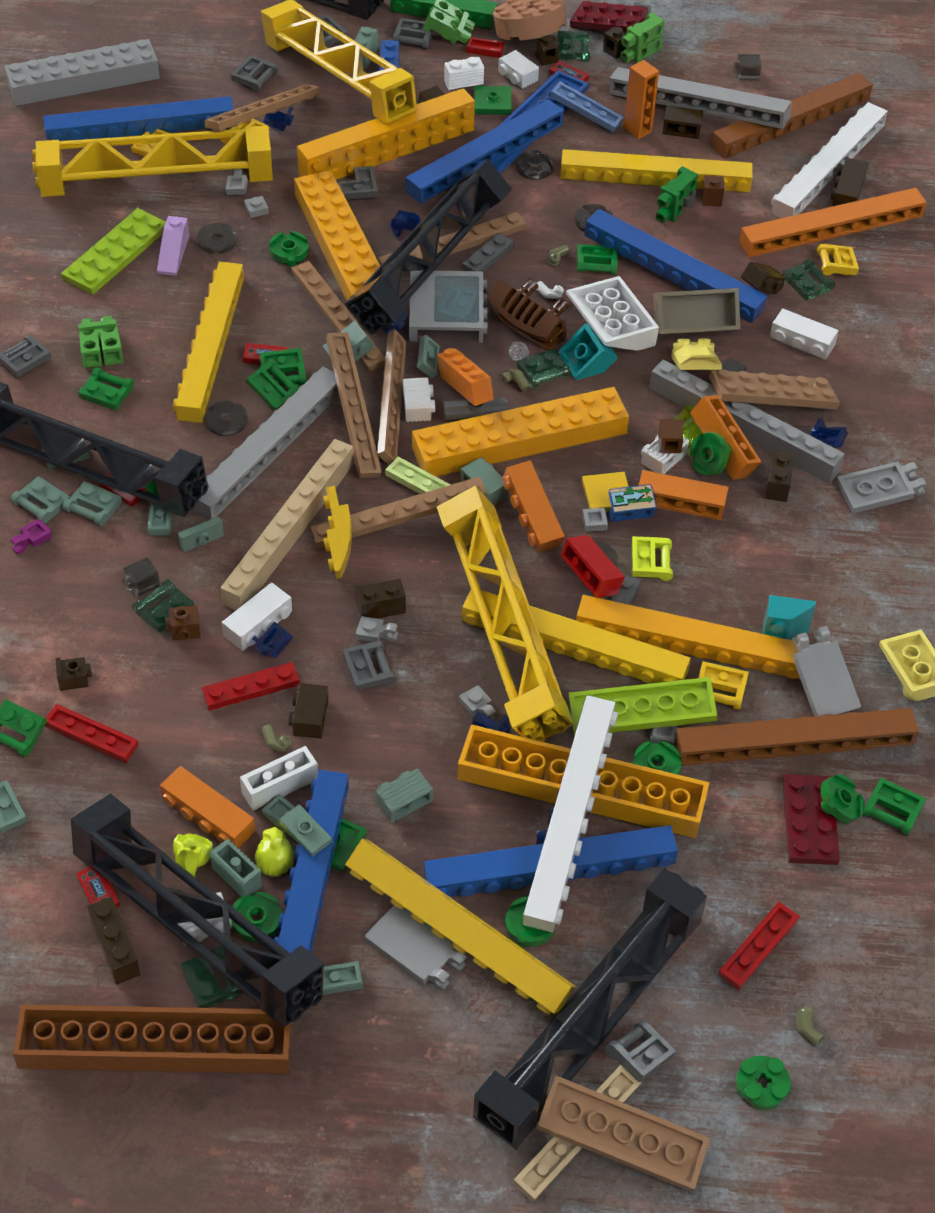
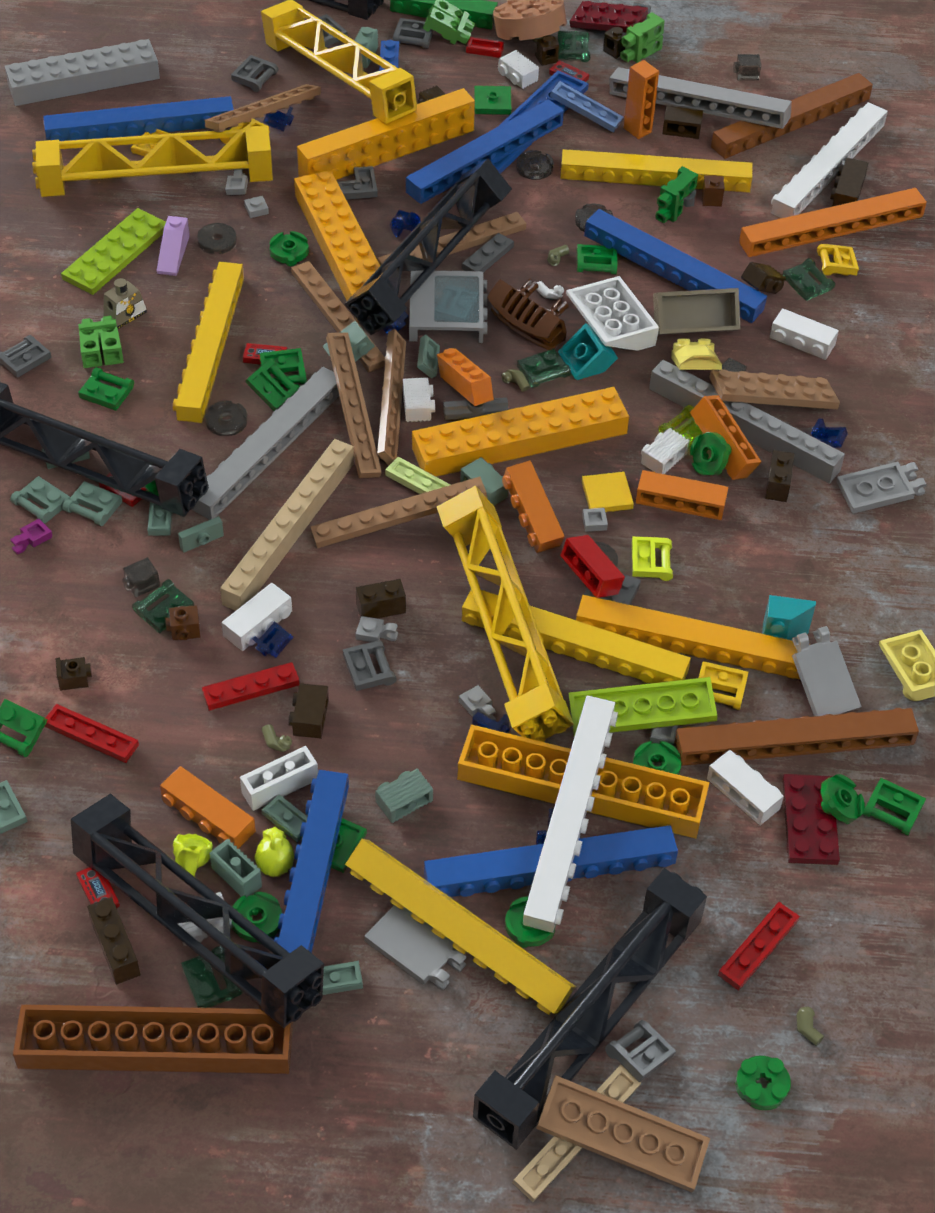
sand green plate [280,804,332,857] -> none
yellow slope [323,486,352,579] -> none
white brick [444,57,484,90] -> none
clear plate [508,342,529,361] -> none
panel [608,484,657,522] -> none
reddish brown brick [658,419,684,453] -> none
none -> dark tan torso [103,278,147,329]
none -> white brick [707,750,784,825]

